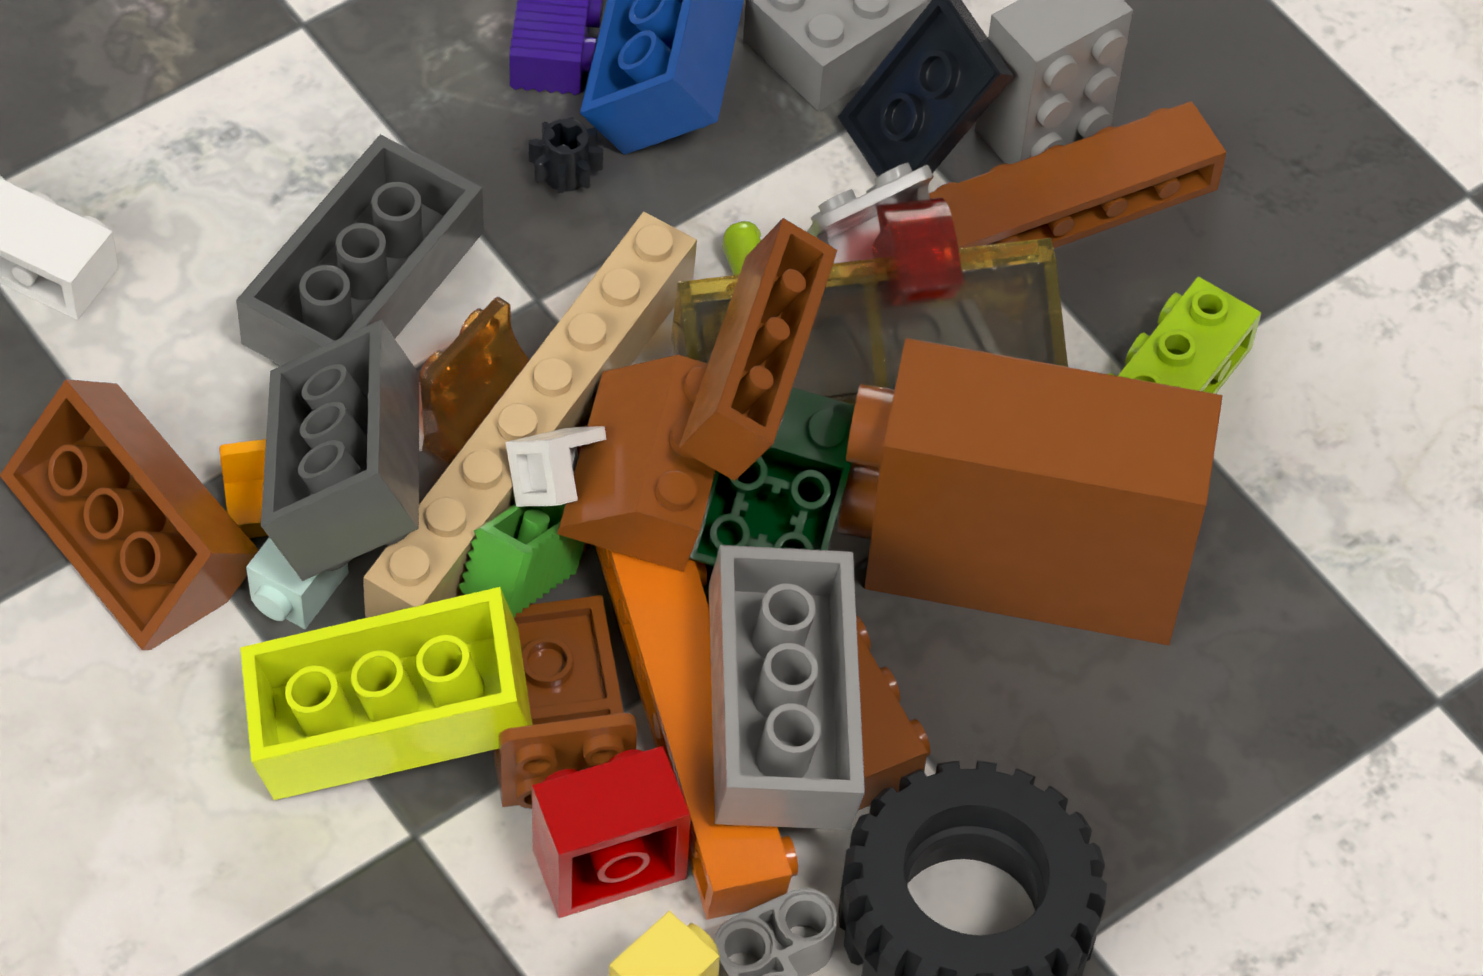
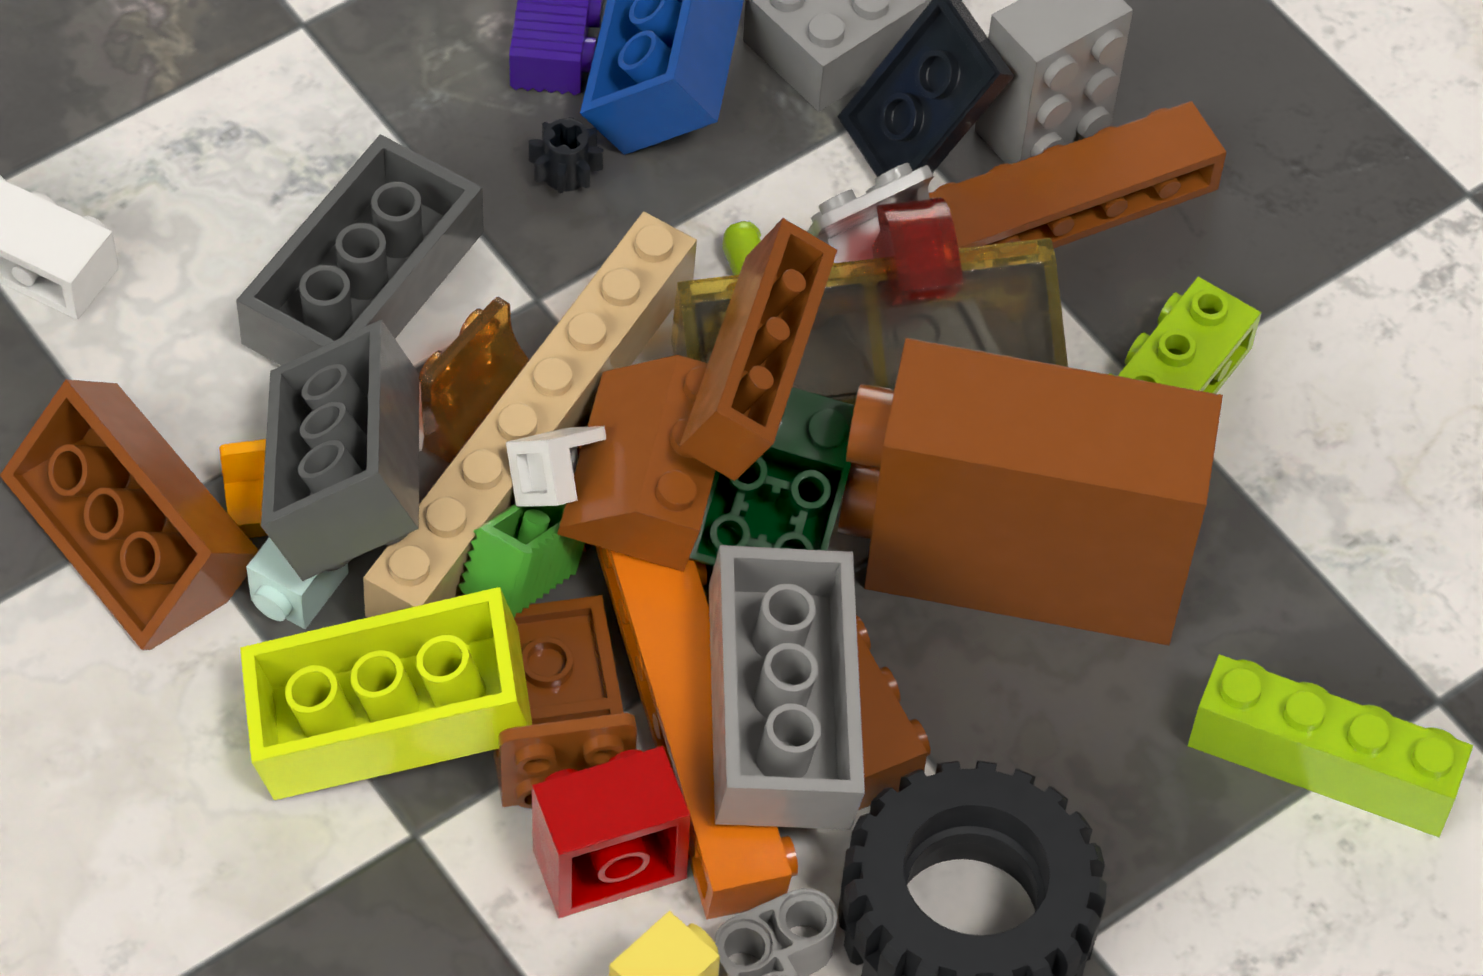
none -> lime brick [1188,654,1473,838]

